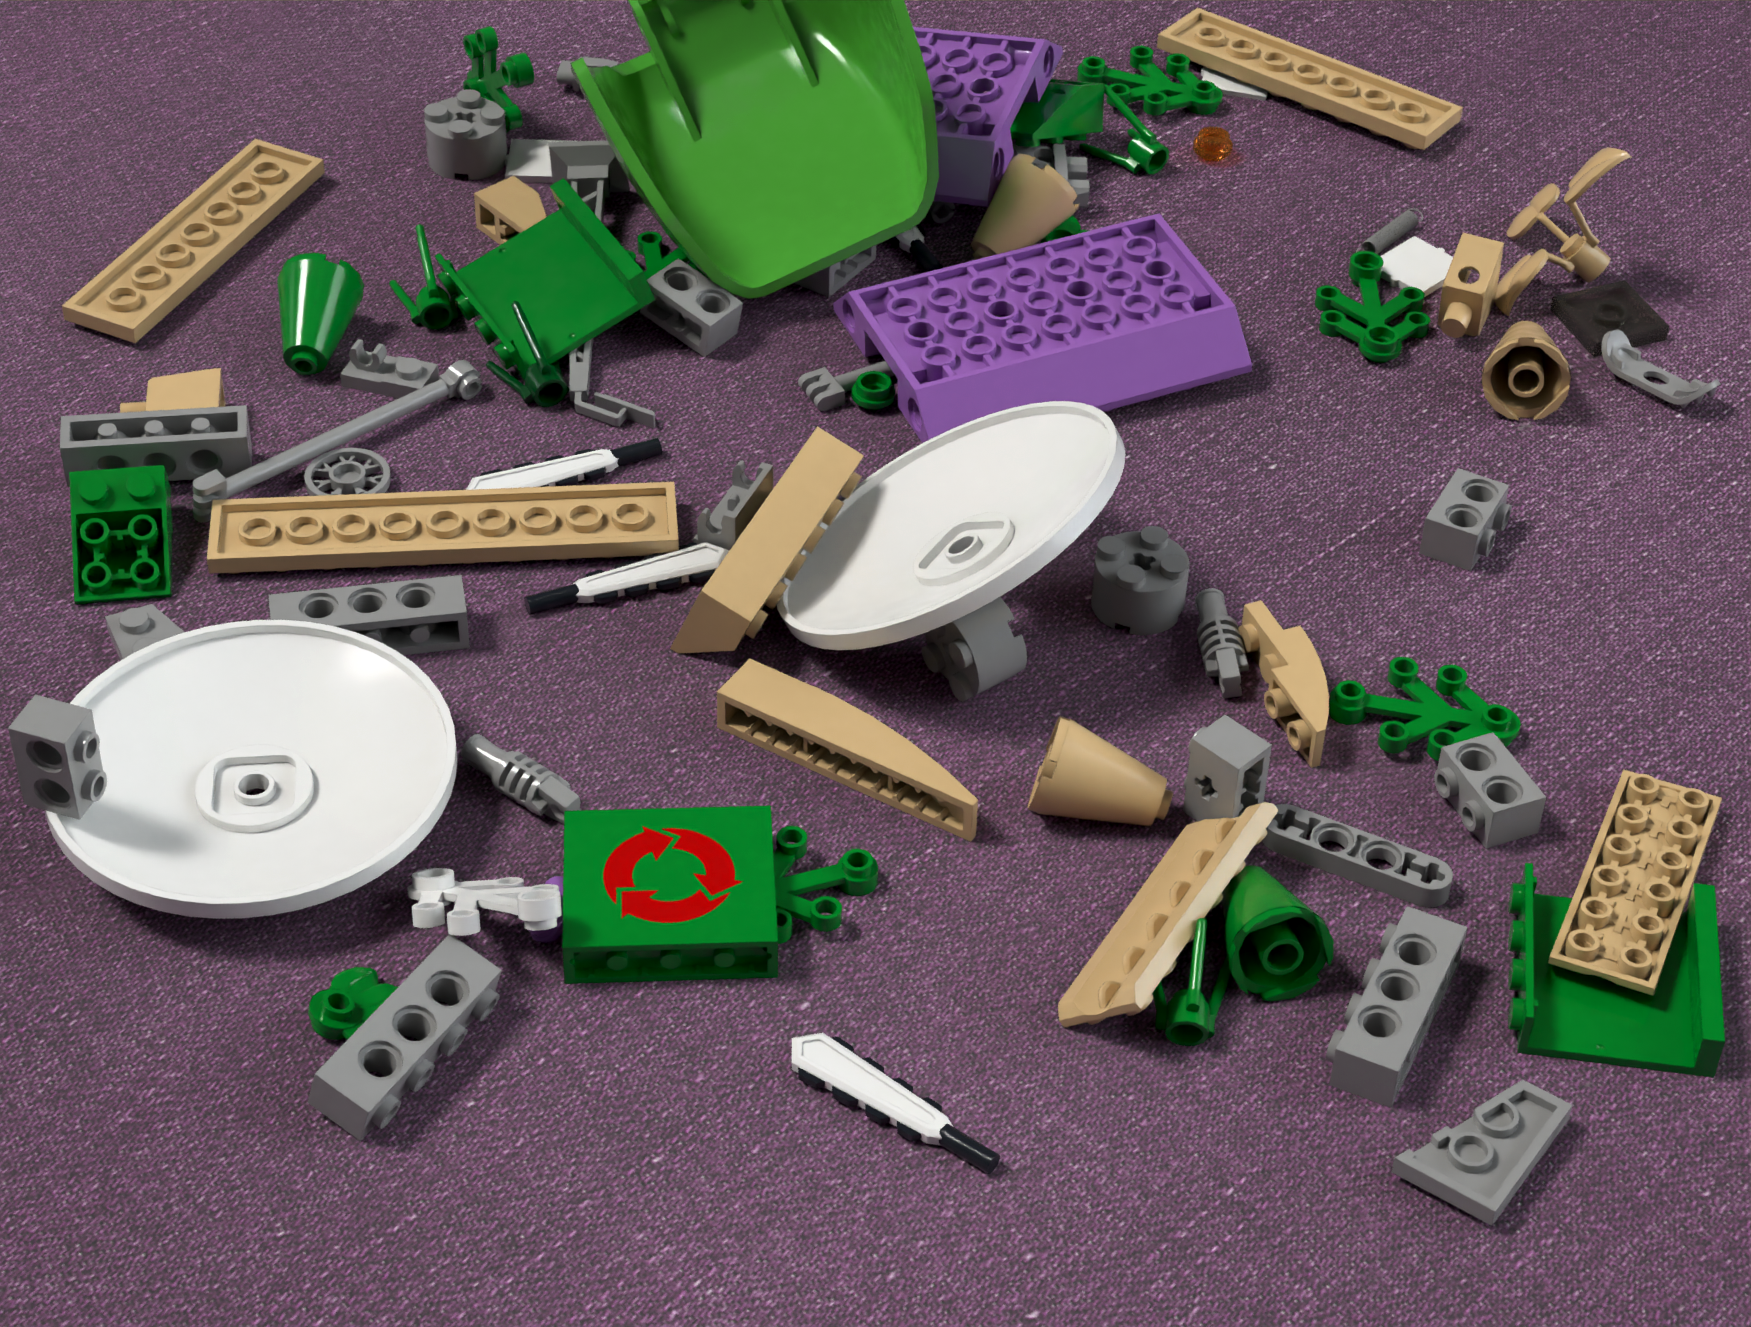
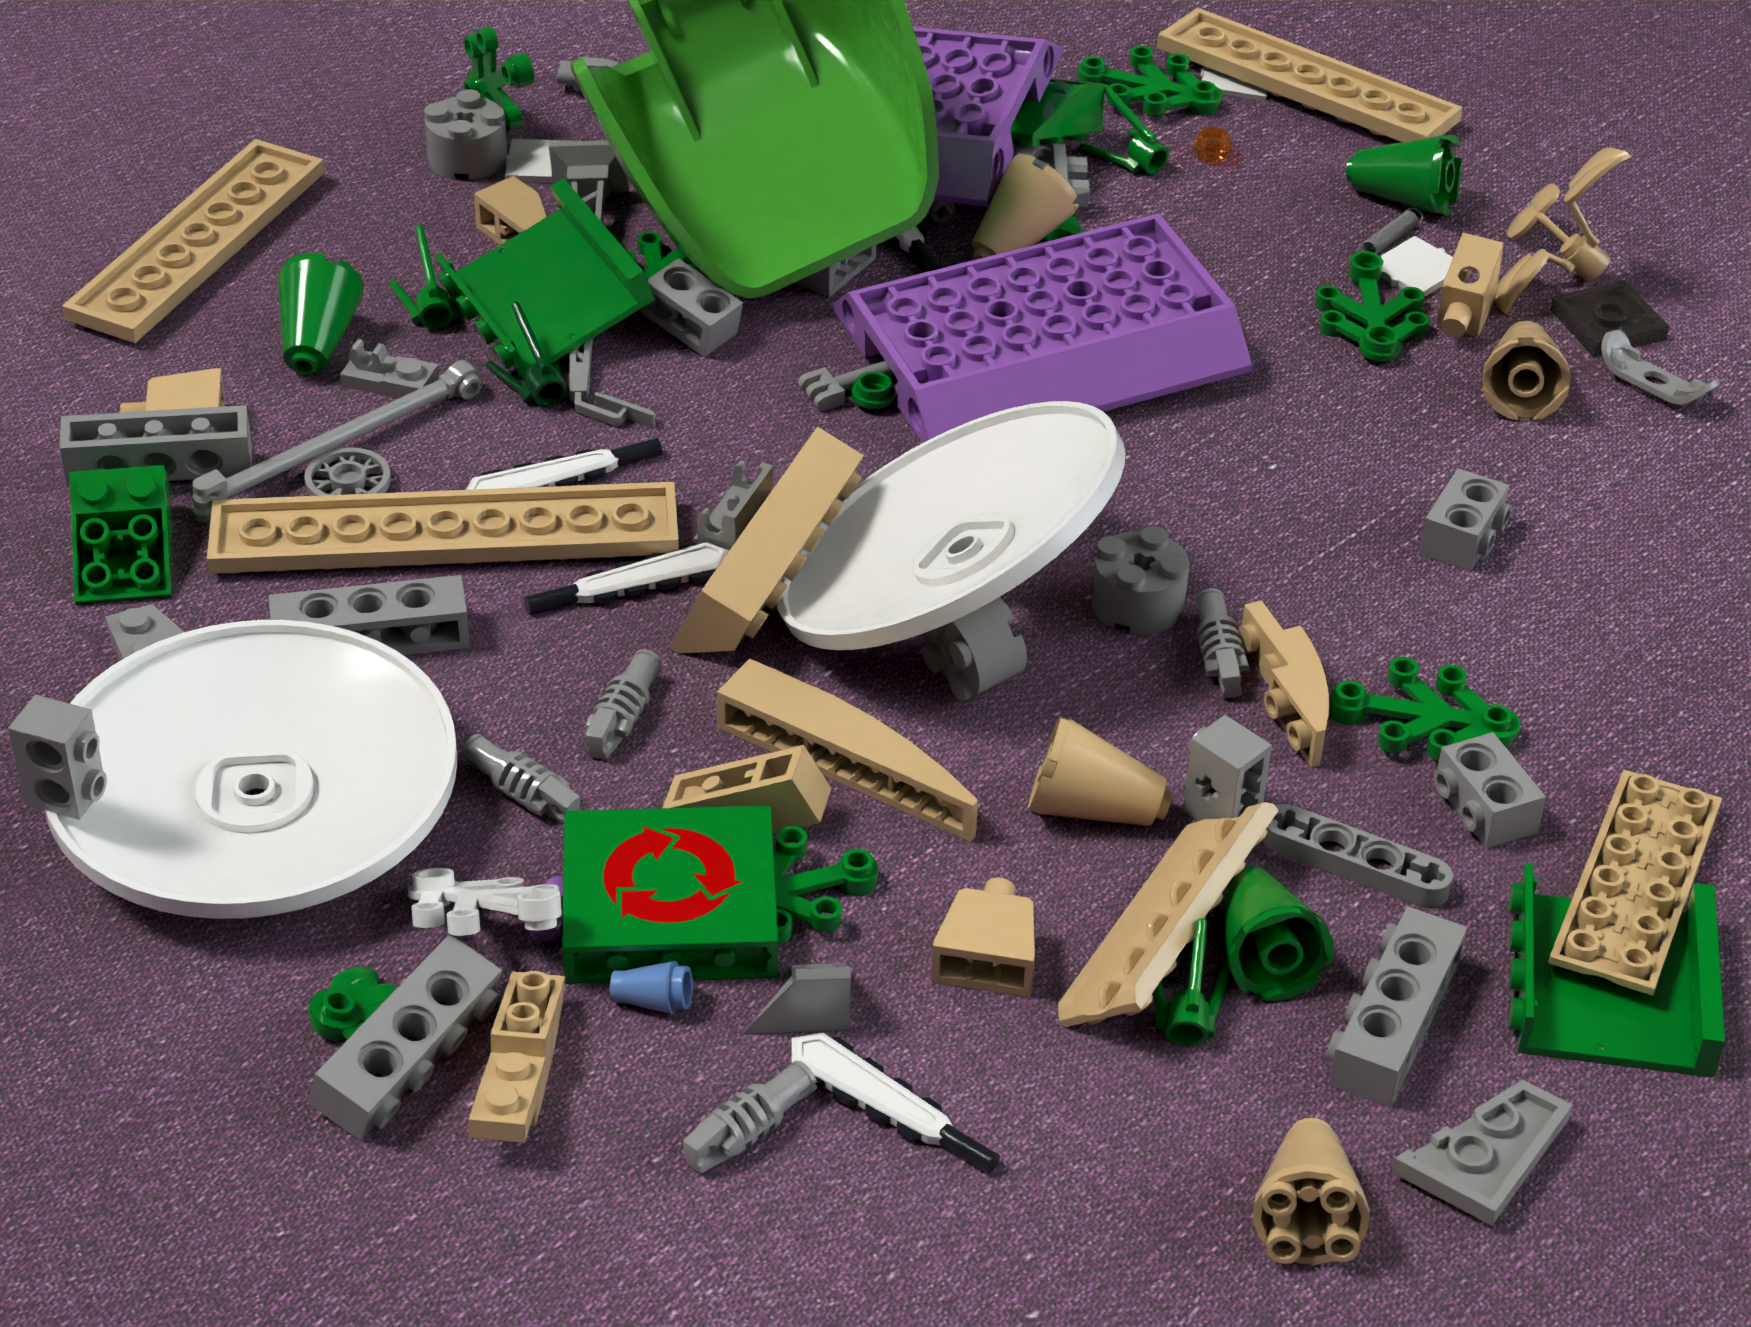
none -> tan slope [468,971,565,1143]
none -> light grey hinge [585,649,662,759]
none -> medium blue cone [610,961,693,1015]
none -> tan slope [663,745,831,833]
none -> light grey hinge [683,1061,817,1174]
none -> light grey slope [742,963,851,1034]
none -> tan torso [931,878,1035,998]
none -> tan cone [1253,1118,1370,1265]
none -> green cone [1346,135,1462,216]

